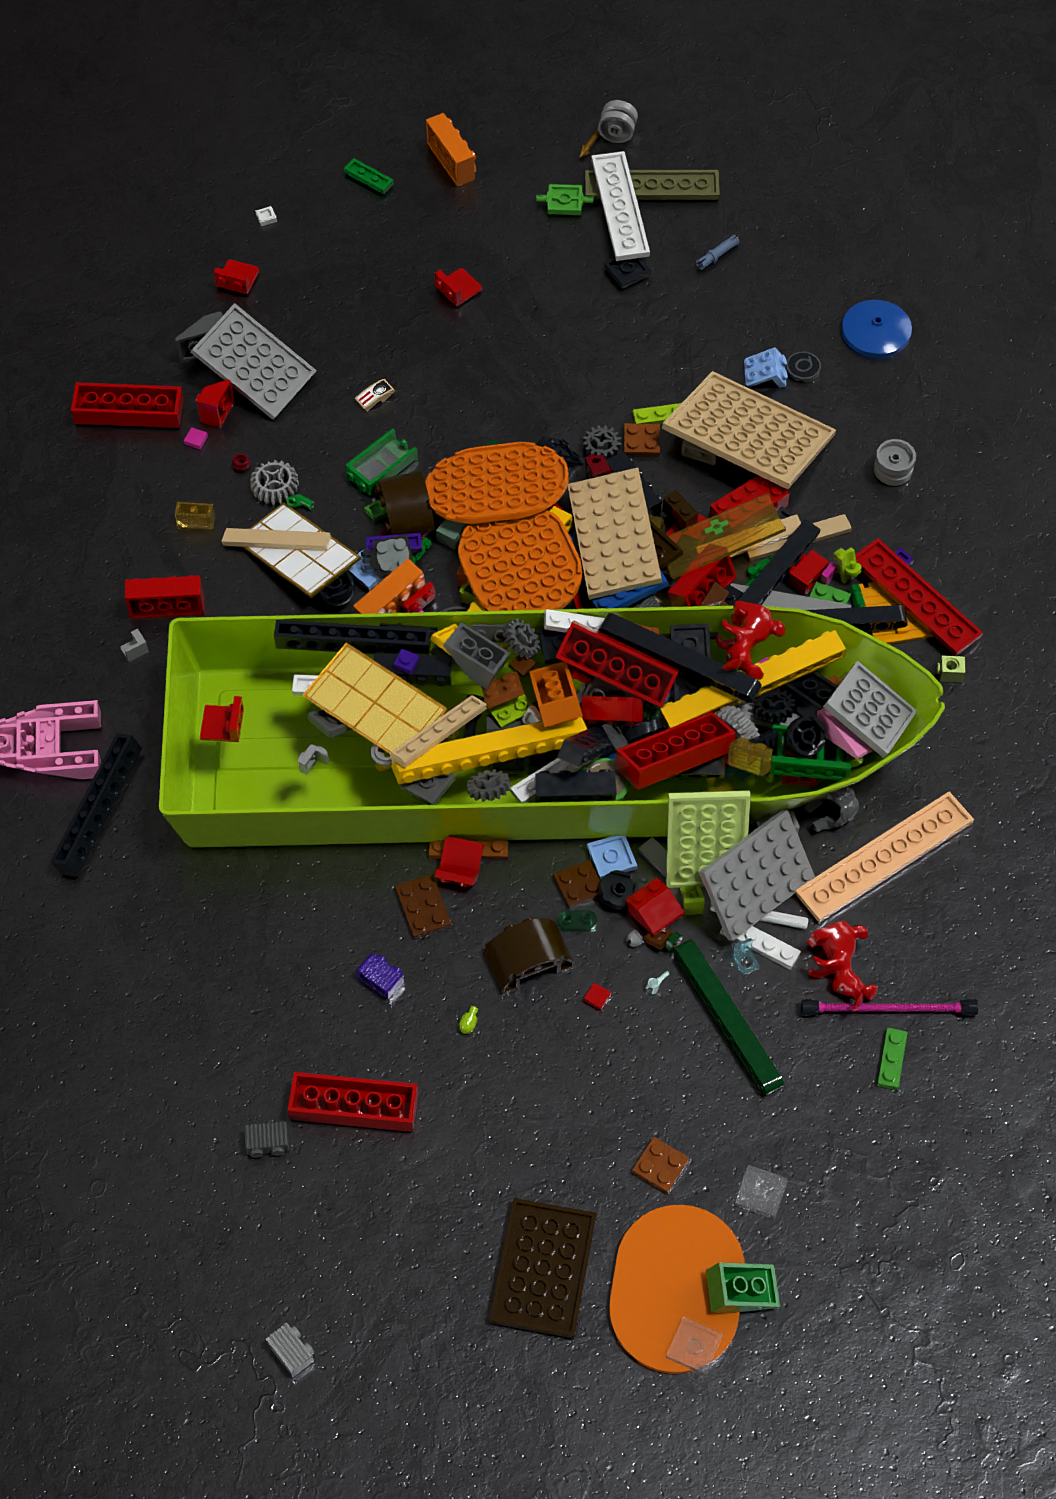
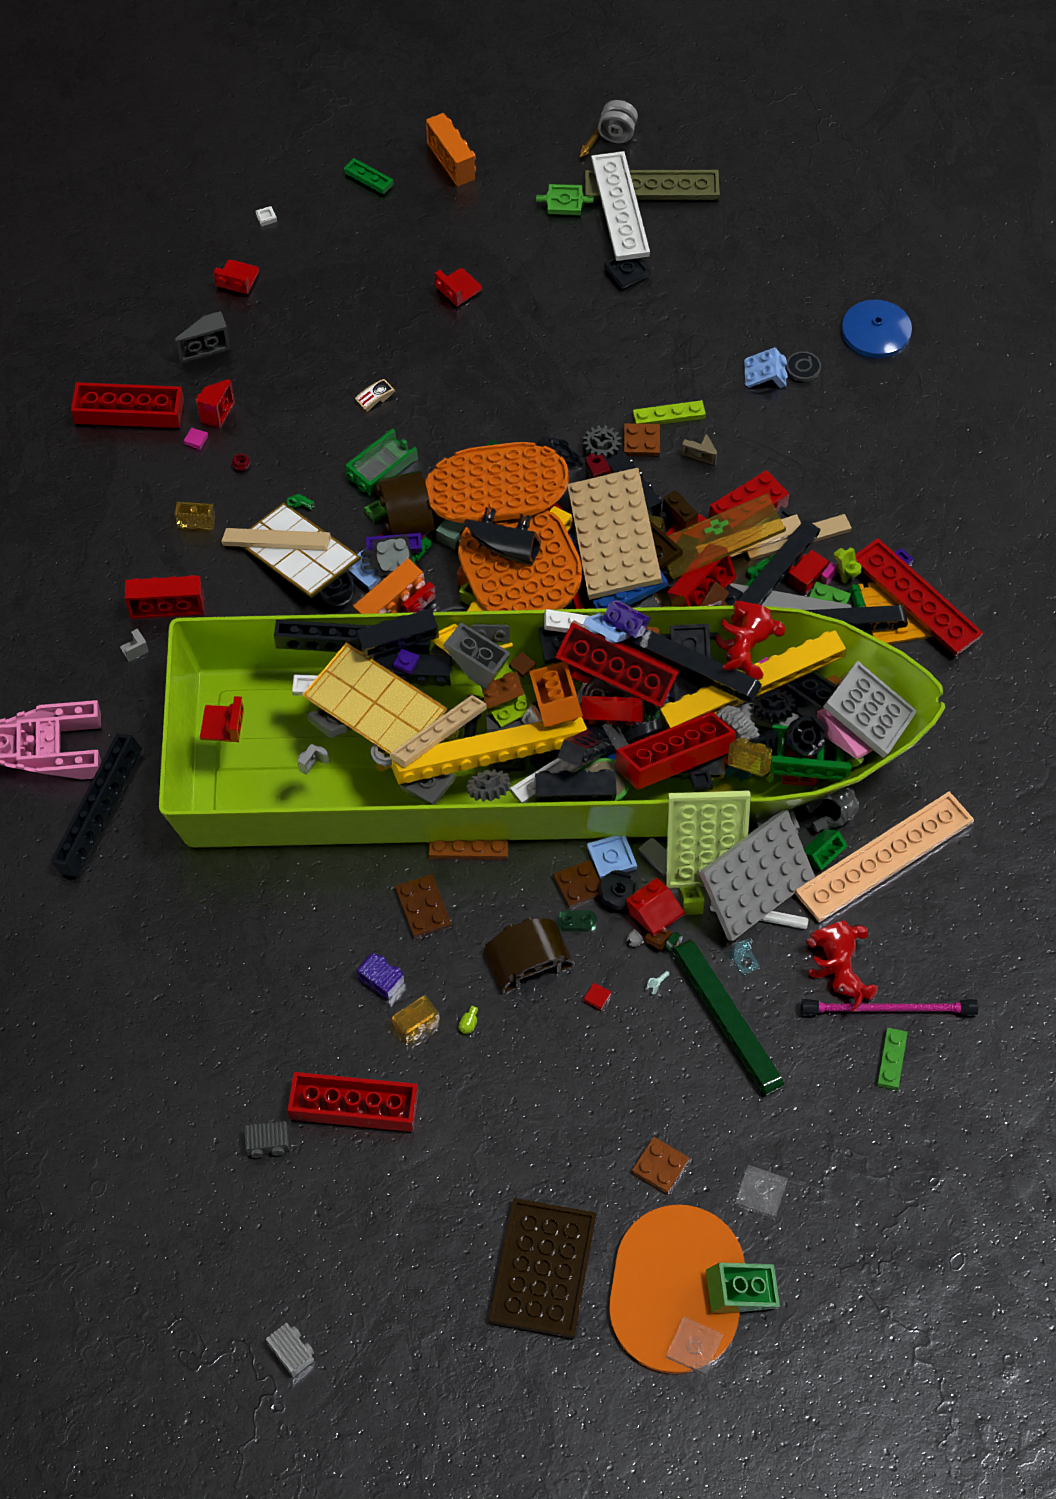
light grey plate [191,303,317,420] -> none
light grey gear [250,460,299,505] -> none
red bracket [435,836,484,887] -> none
dark grey gear [503,618,541,659] -> none
tan plate [662,371,836,489] -> none
sand blue pin [696,235,739,270] -> none
white plate [720,926,801,970] -> none
light grey wheel [874,439,916,486] -> none
yellowish green brick [936,656,965,683] -> none
none -> black brick [357,609,439,659]
none -> clear yellow brick [392,995,440,1043]
none -> black piece [464,507,541,565]
none -> light blue plate [583,613,631,643]
none -> dark purple brick [602,600,651,638]
none -> black tile [689,769,713,792]
none -> green brick [804,829,848,870]

